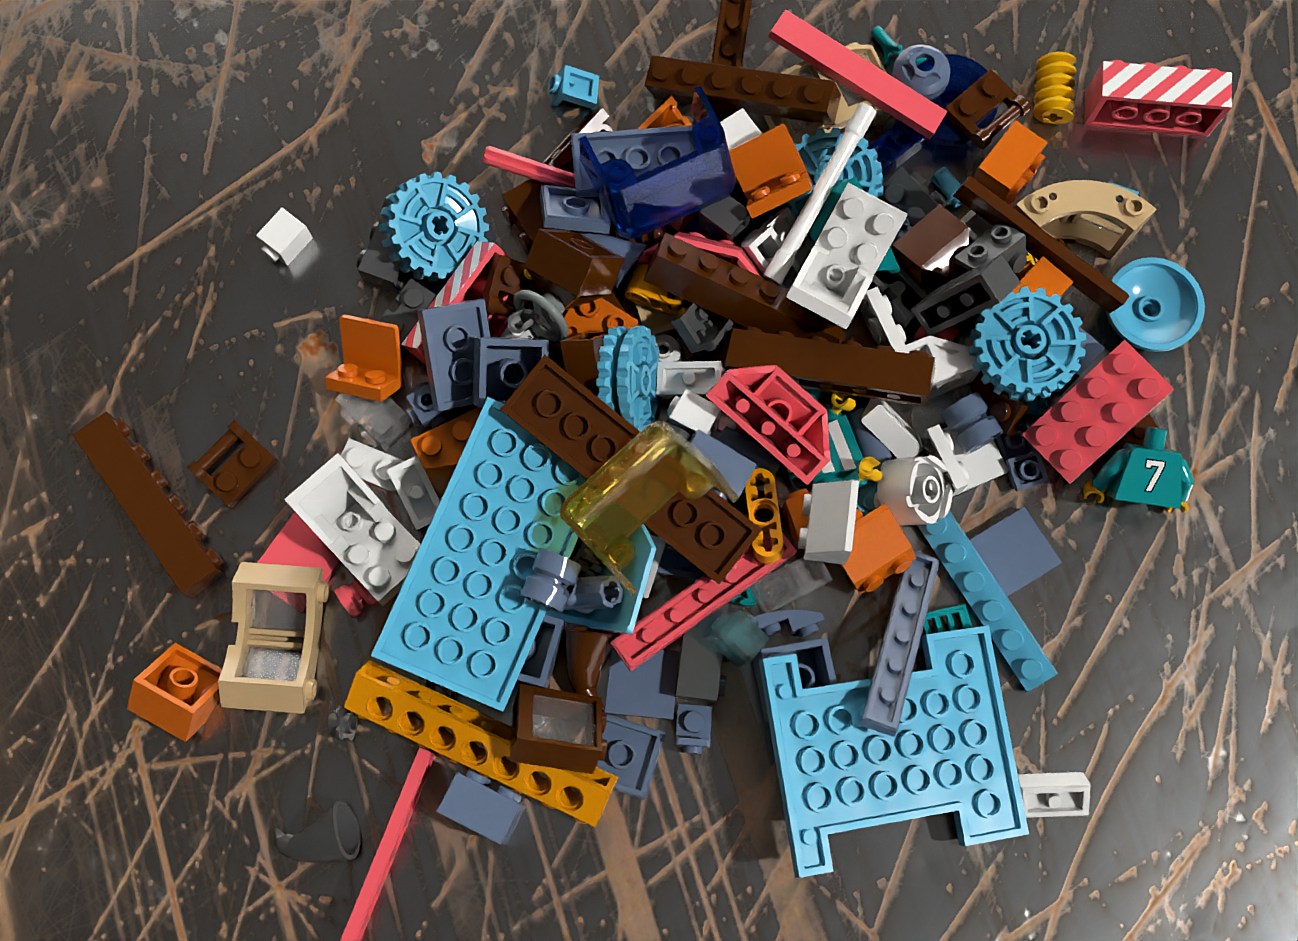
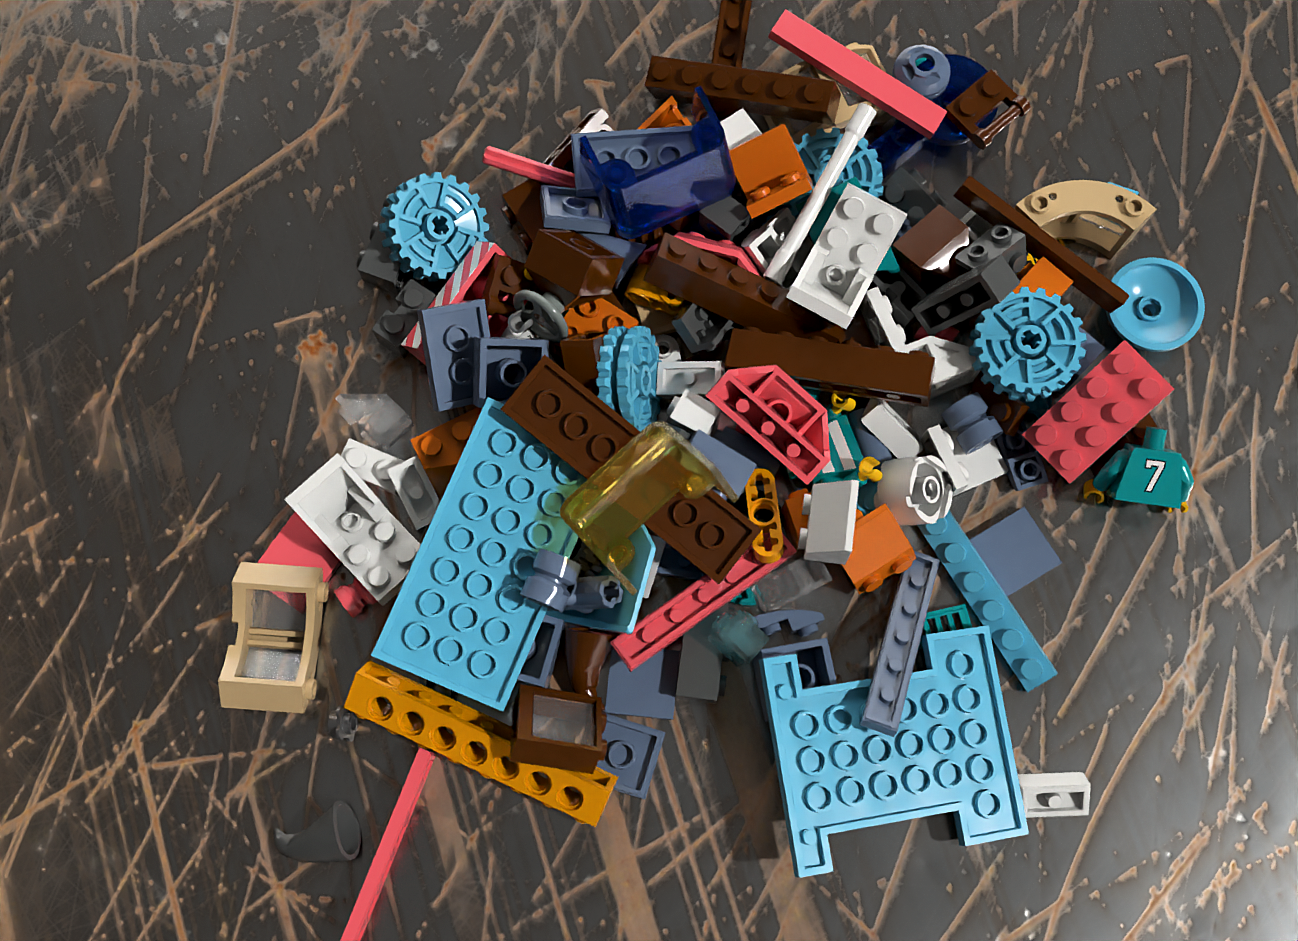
reddish brown brick [73,411,225,599] -> none
orange slope [127,643,222,742] -> none
reddish brown plate [187,420,278,508] -> none
white brick [256,207,313,266] -> none
orange bracket [325,314,404,402] -> none
sand blue brick [406,382,456,432] -> none
sand blue brick [437,769,526,845] -> none
medium azure bracket [548,65,599,109] -> none
sand blue bracket [675,704,712,754] -> none
teal bar [871,26,903,66] -> none
medium azure pin [930,166,963,208] -> none
orange brick [973,120,1048,206] -> none
yellow piece [1033,51,1077,125] -> none
coral brick [1084,60,1232,137] -> none

